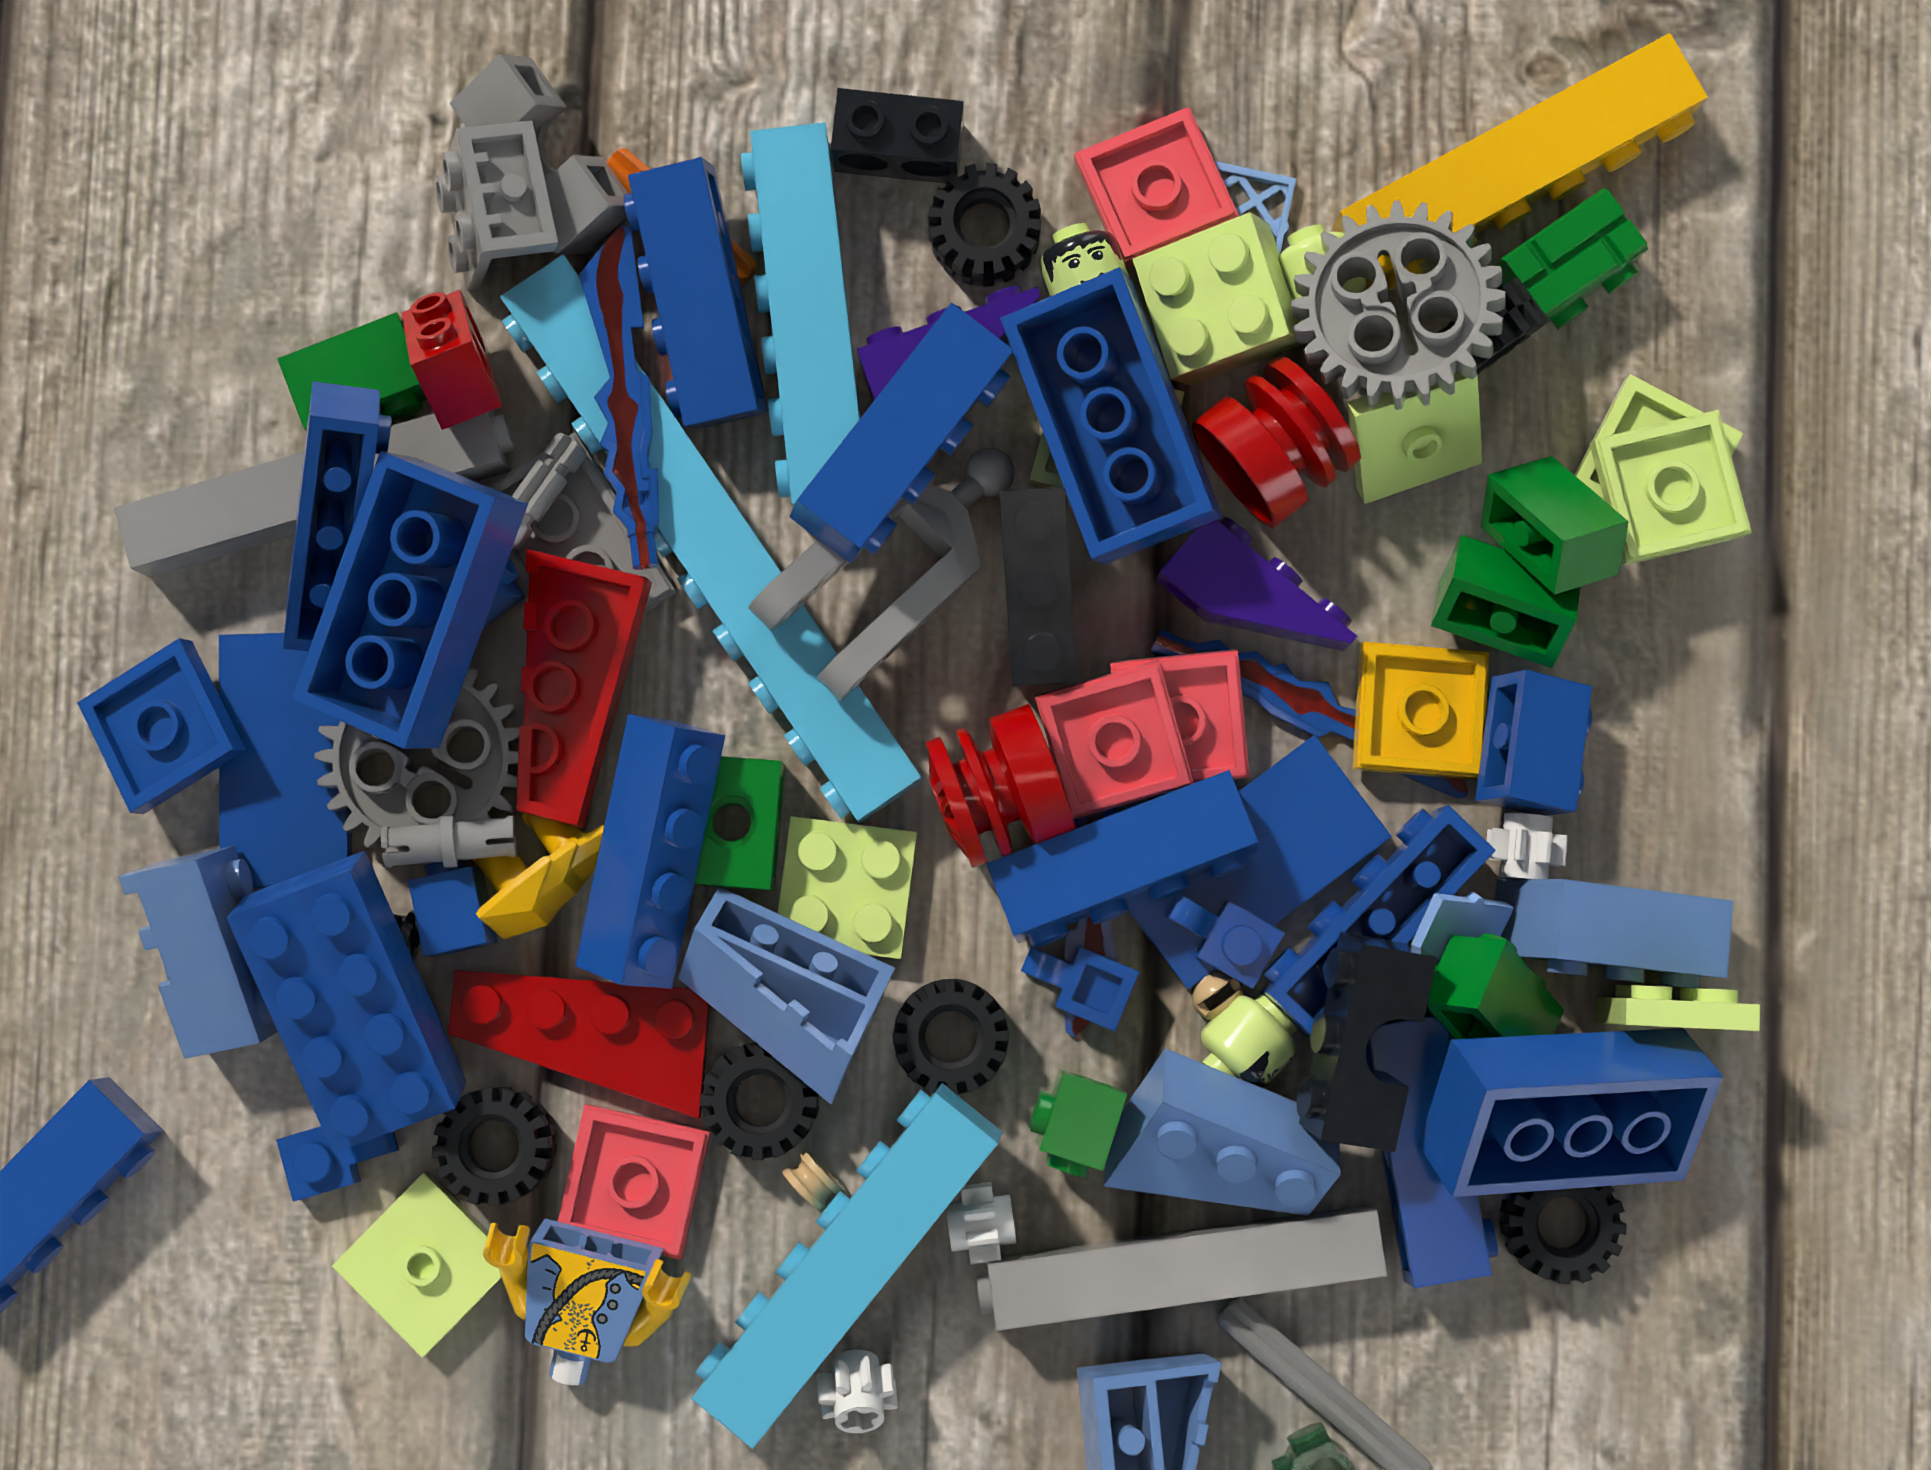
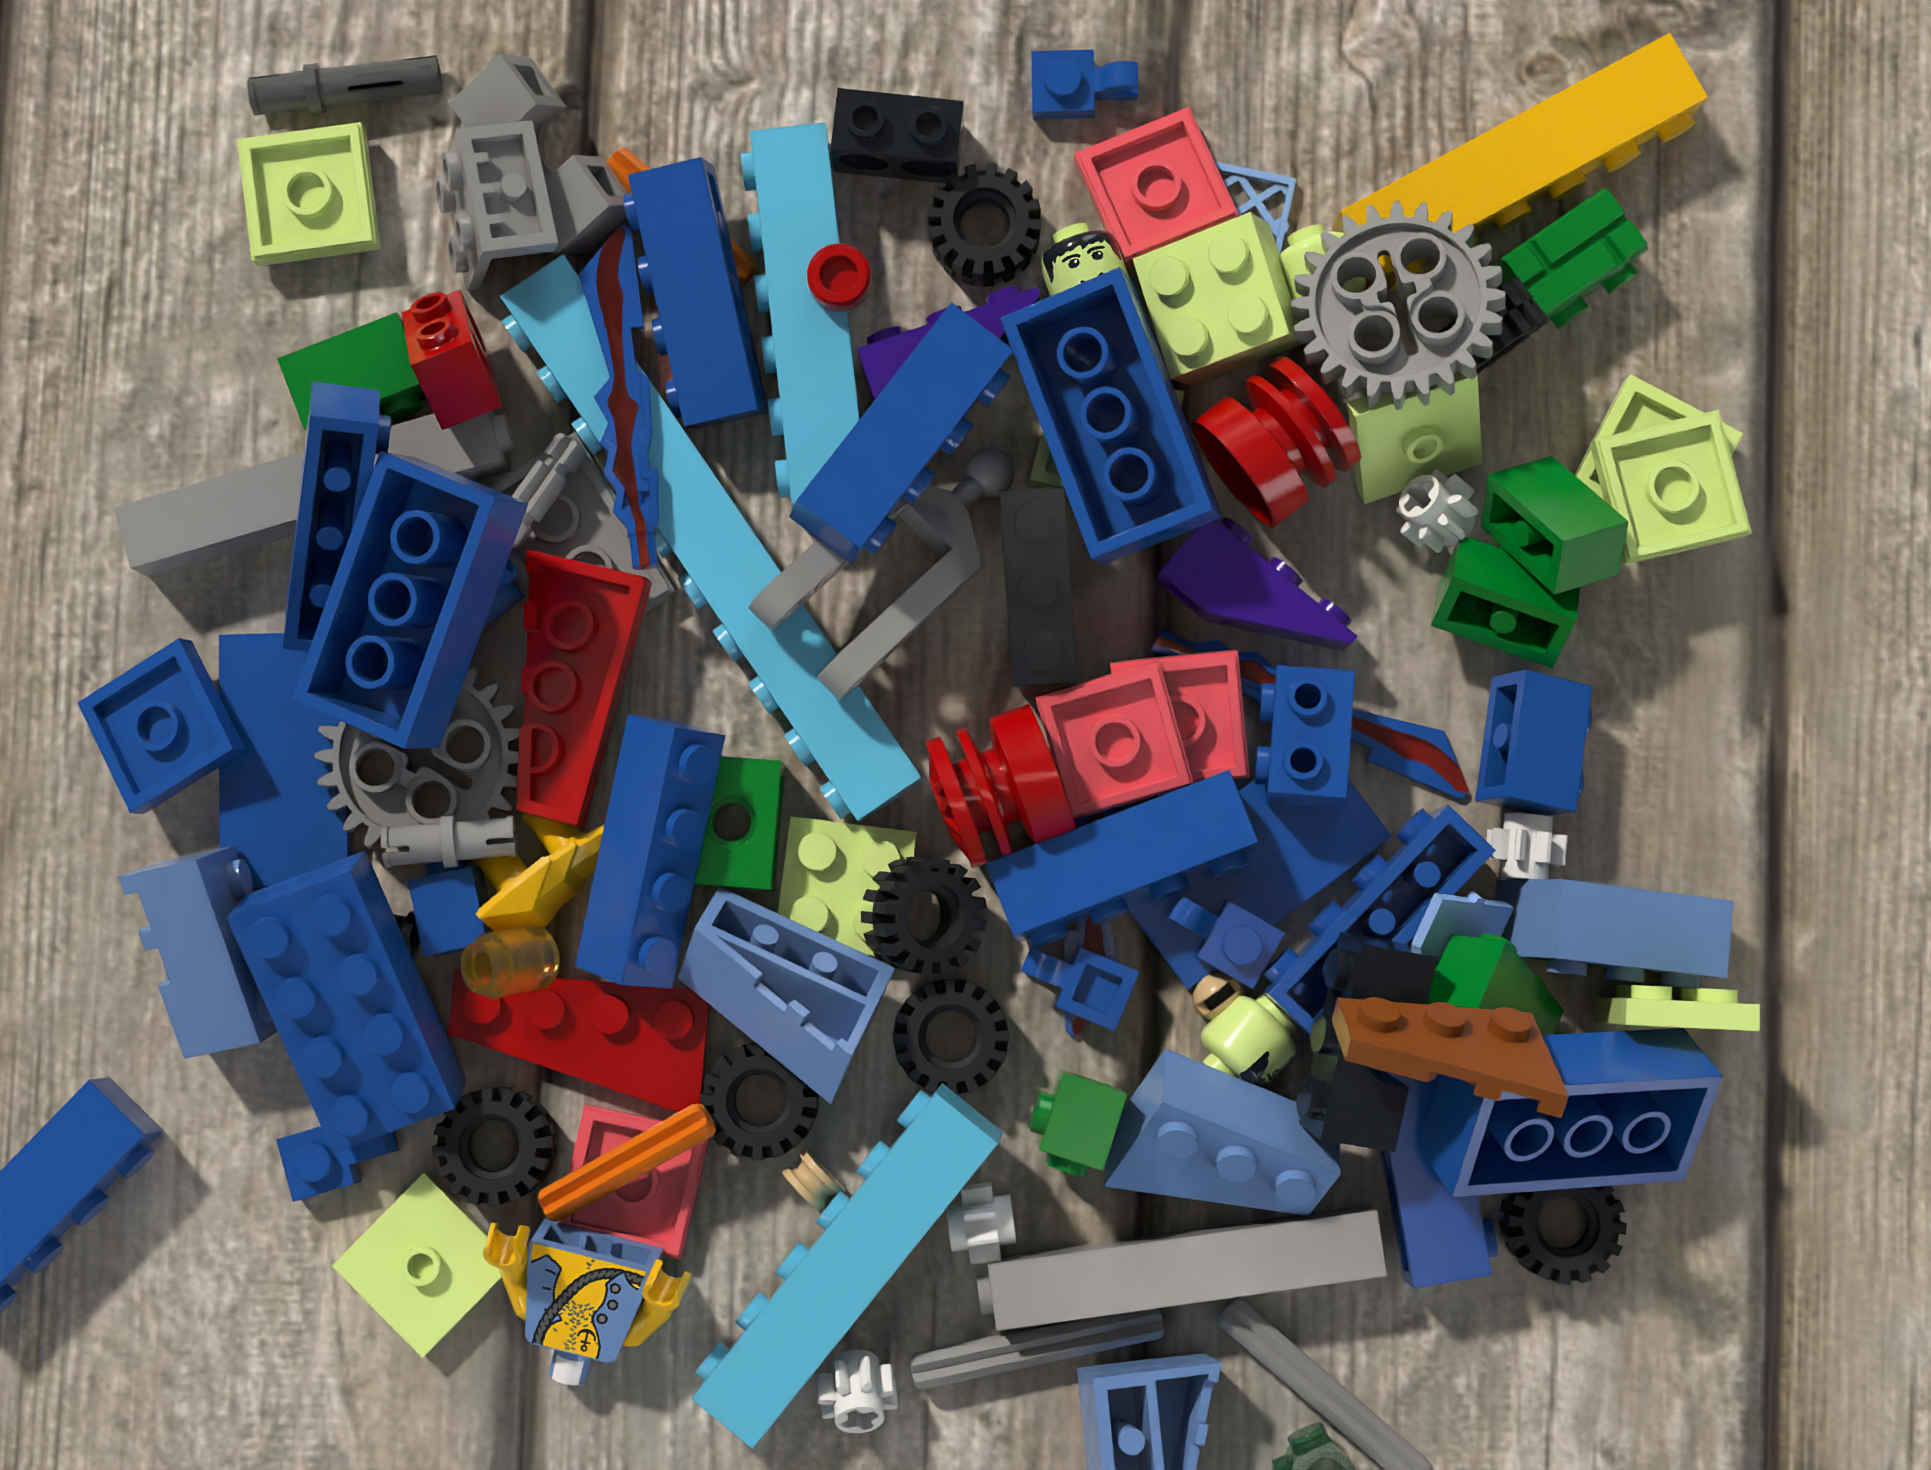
yellow tile [1352,641,1489,780] -> none
none -> yellowish green plate [237,122,381,266]
none -> dark grey pin [247,55,443,116]
none -> clear yellow brick [461,925,560,999]
none -> orange axle [538,1104,716,1221]
none -> red tile [807,244,872,312]
none -> black tyre [861,856,987,976]
none -> light grey axle [910,1308,1164,1390]
none -> blue plate [1031,49,1138,120]
none -> blue brick [1255,665,1355,809]
none -> dark orange wing [1331,997,1569,1118]
none -> white gear [1396,469,1479,553]

